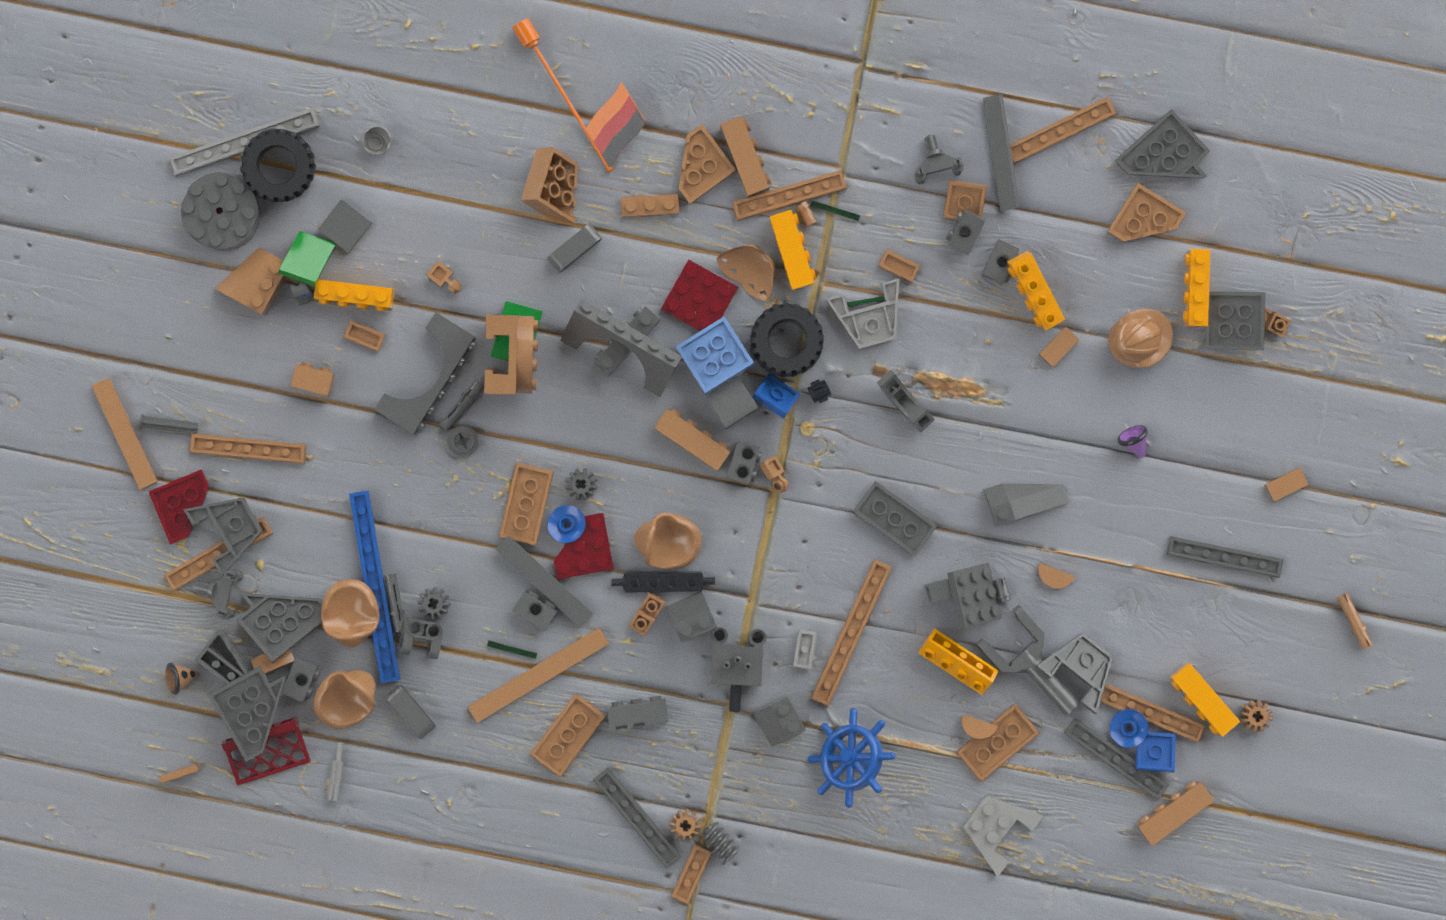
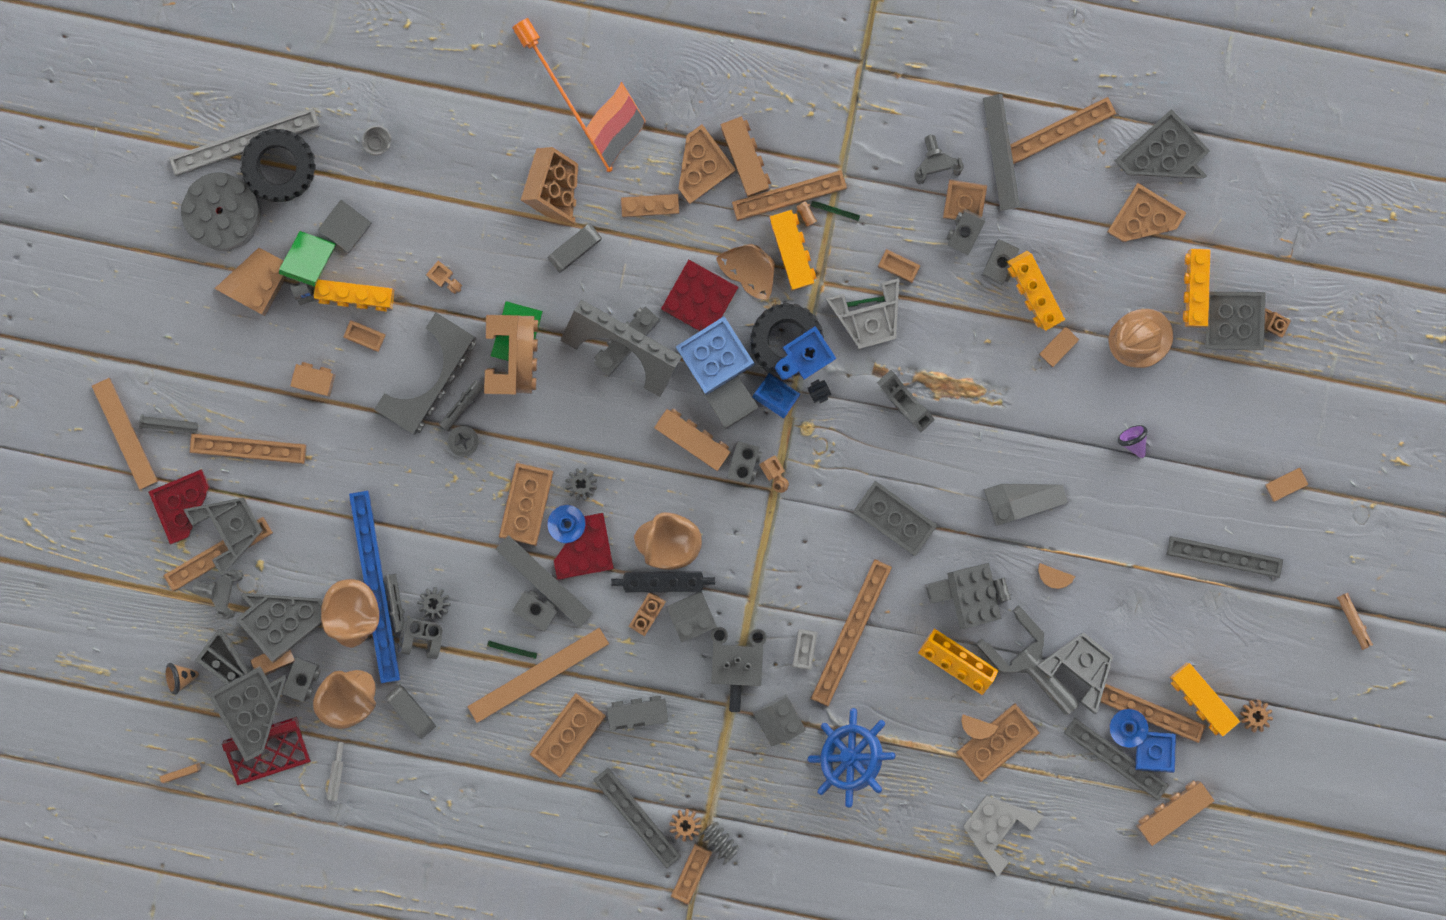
none -> blue plate [775,326,837,380]

